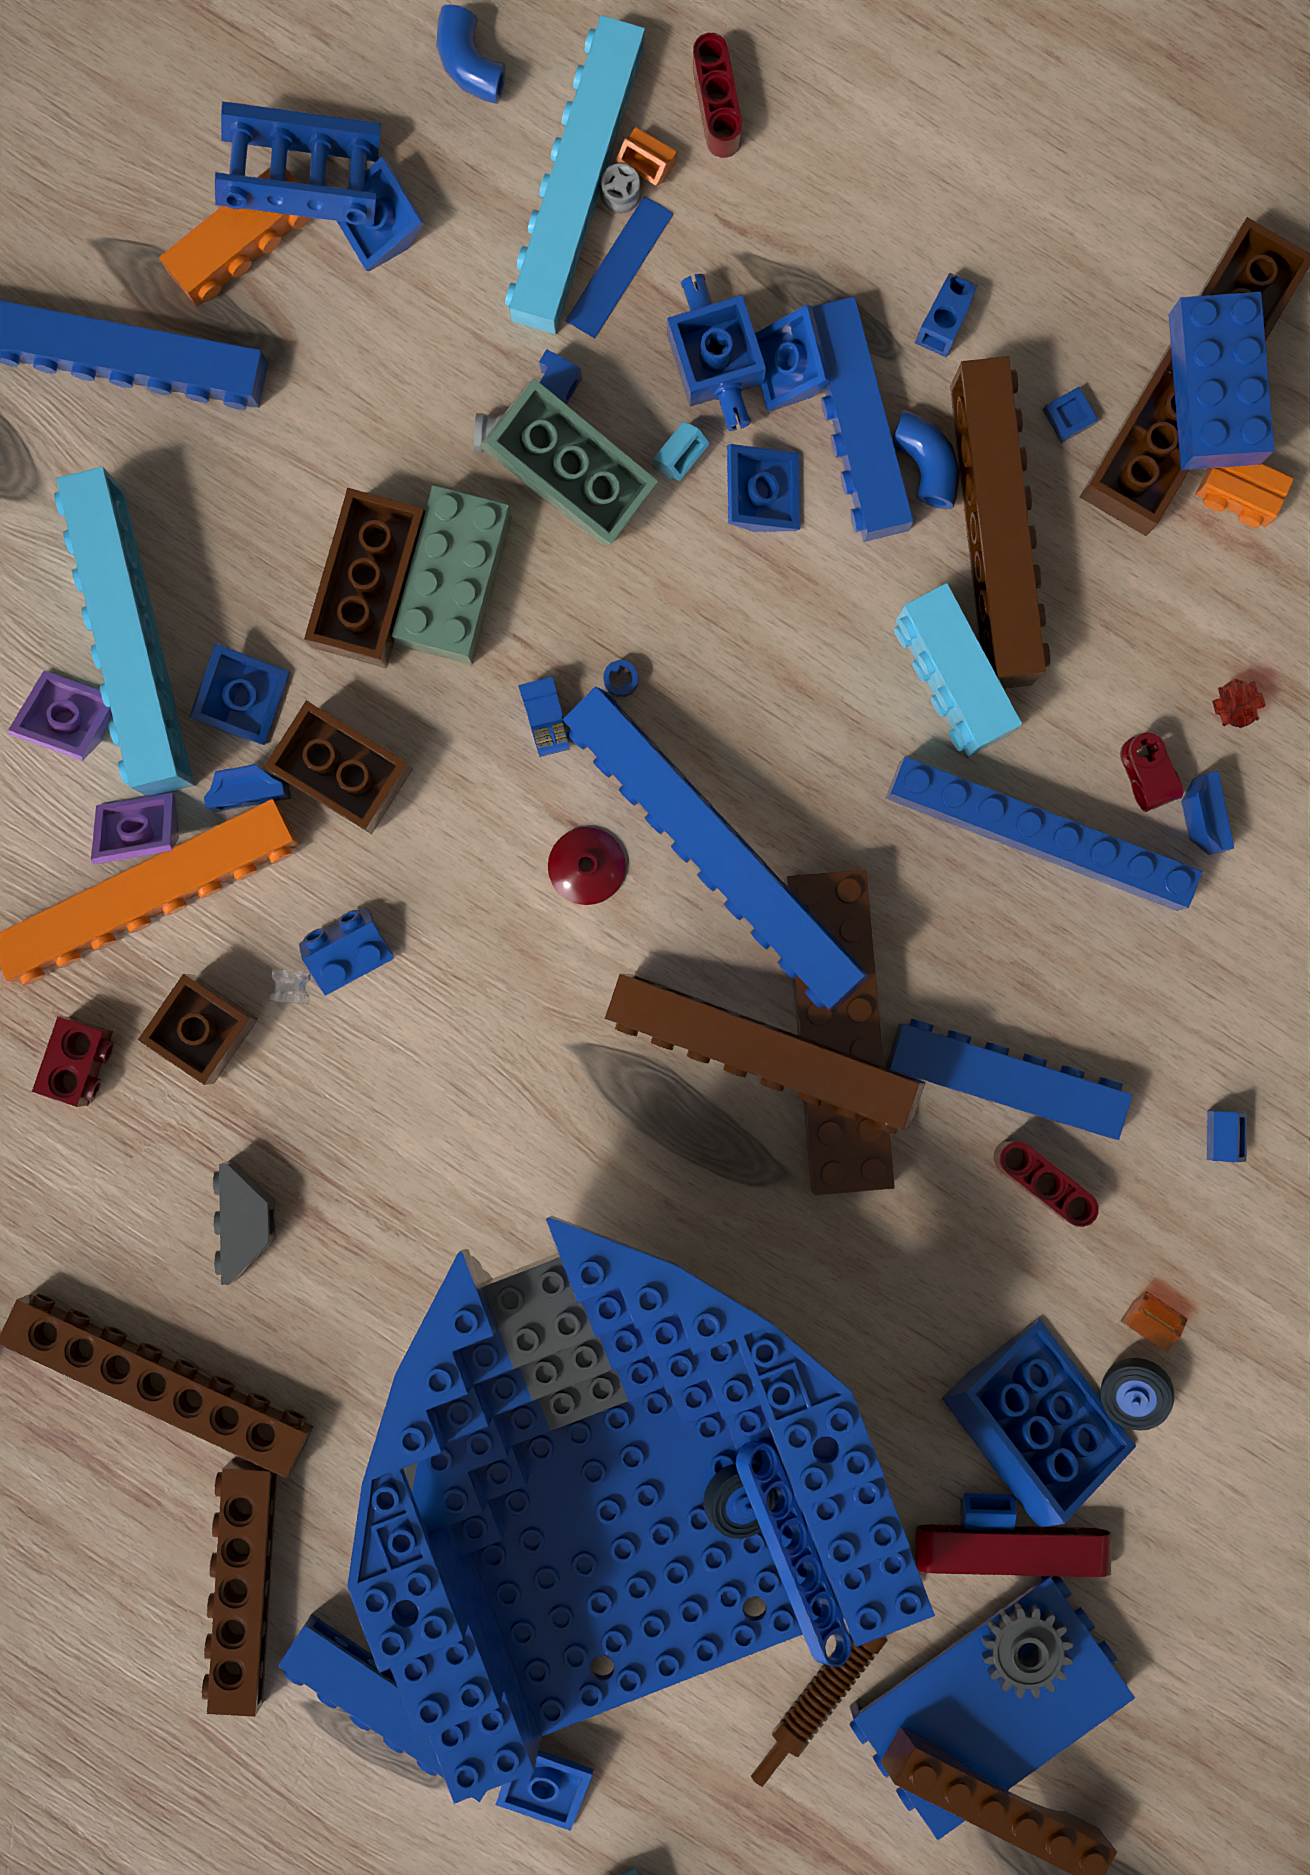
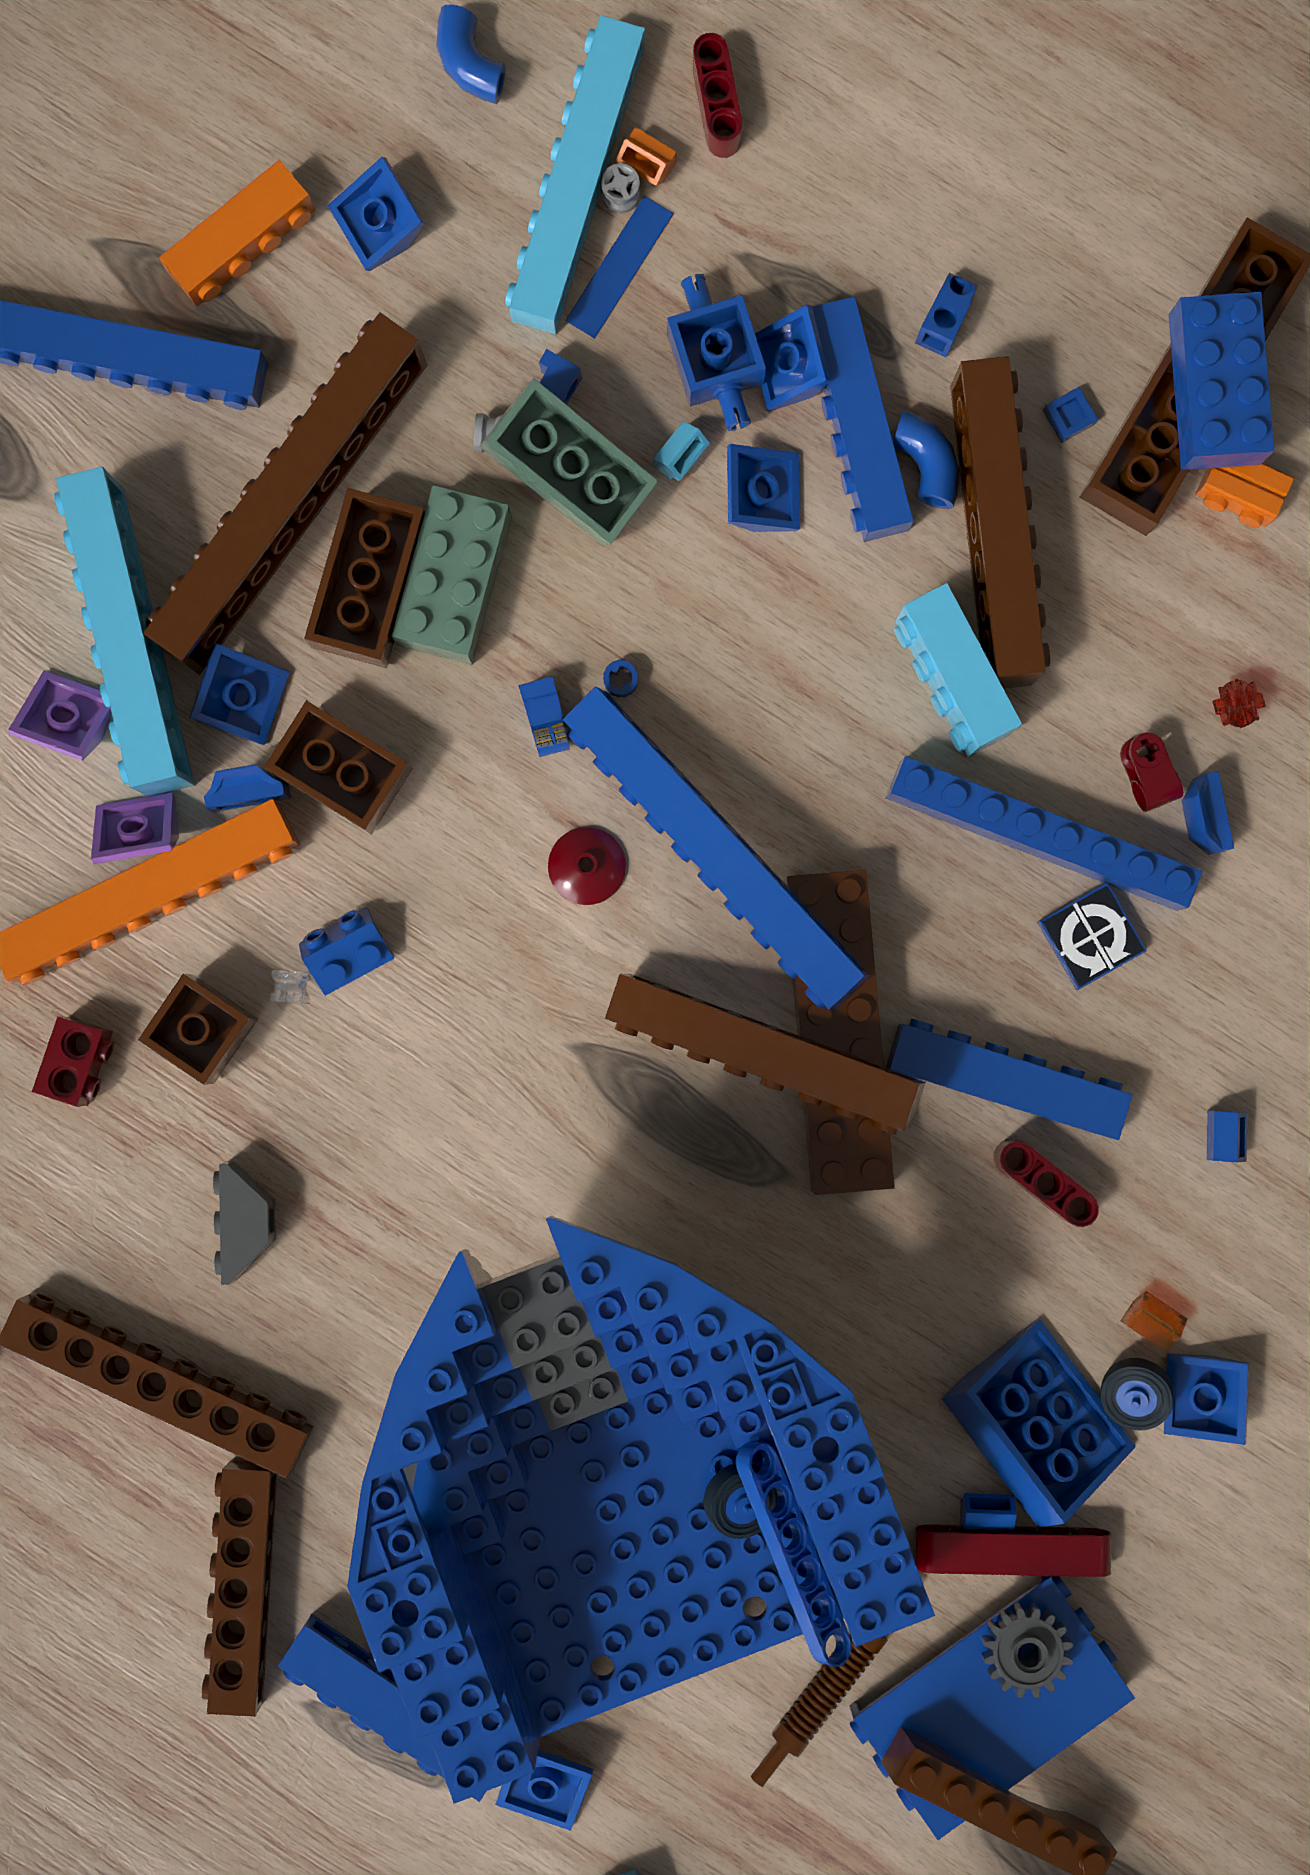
blue fence [215,101,381,226] -> none
none -> reddish brown brick [143,312,428,675]
none -> tile [1037,883,1147,990]
none -> blue slope [1164,1353,1250,1445]

